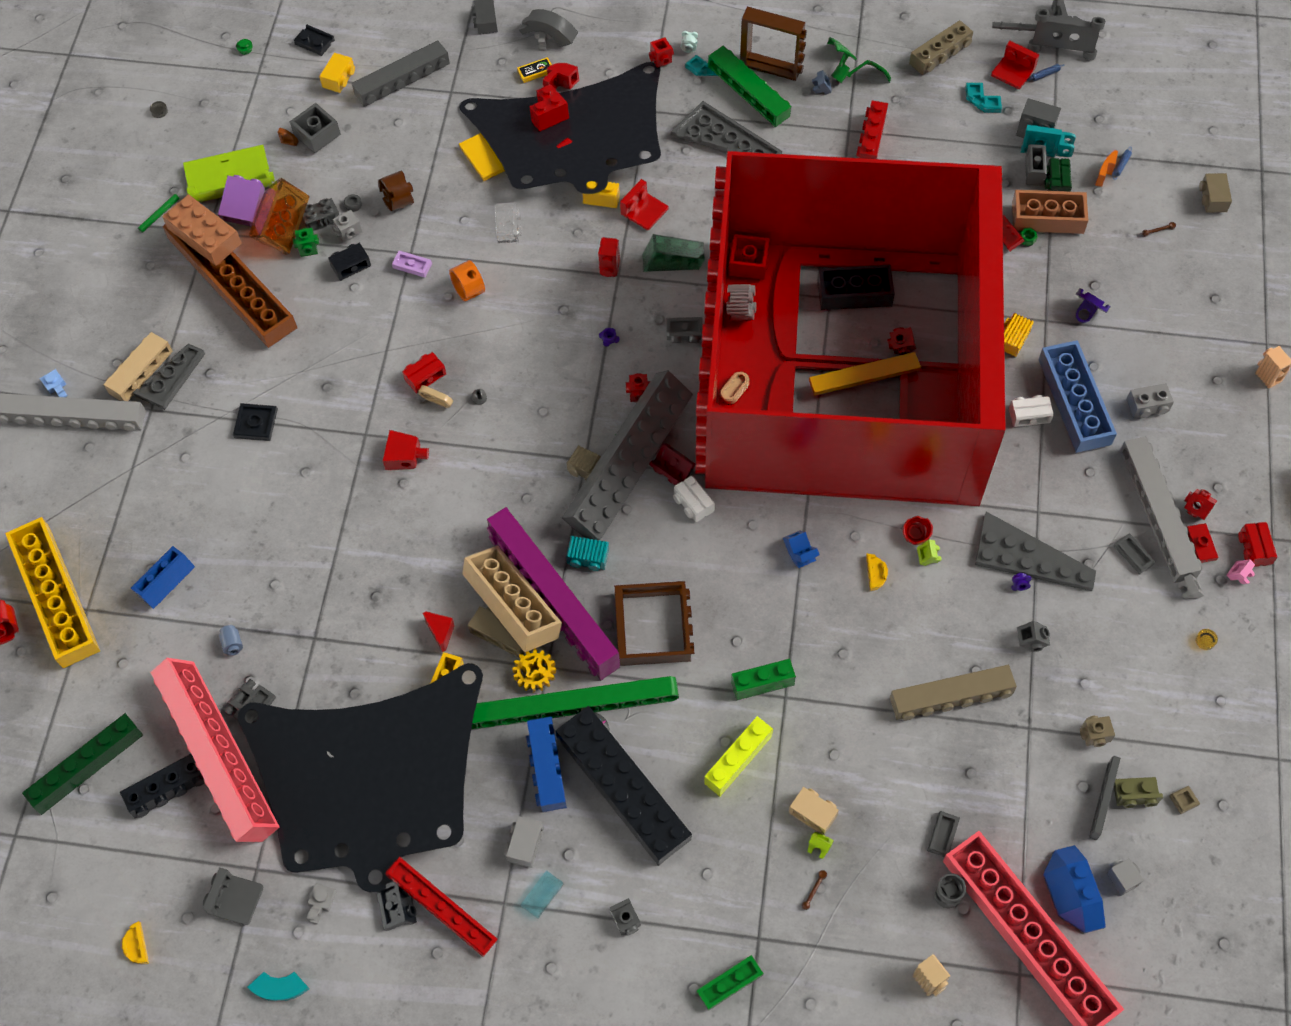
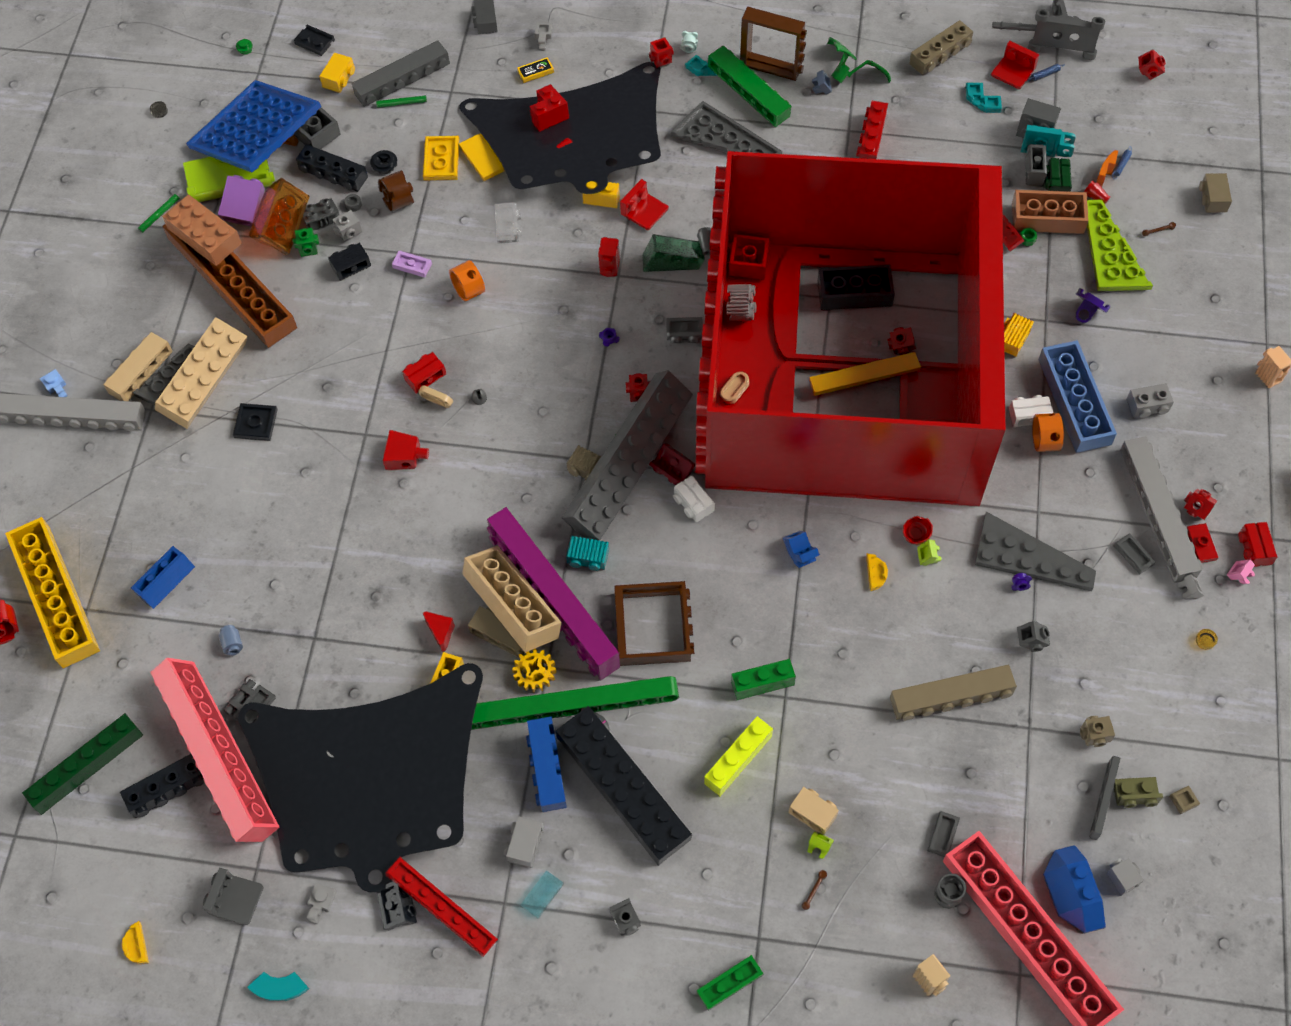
dark grey arch [519,9,578,47] -> none
red brick [543,63,579,90] -> none
none -> tan brick [155,317,247,429]
none -> blue plate [186,80,322,173]
none -> black brick [296,144,368,192]
none -> black gear [370,150,398,174]
none -> green bar [376,95,427,108]
none -> yellow tile [423,136,460,181]
none -> dark grey cone [697,227,711,255]
none -> orange piece [1032,413,1064,452]
none -> red cone [1084,181,1111,204]
none -> lime wing [1087,200,1153,291]
none -> red brick [1138,49,1166,80]

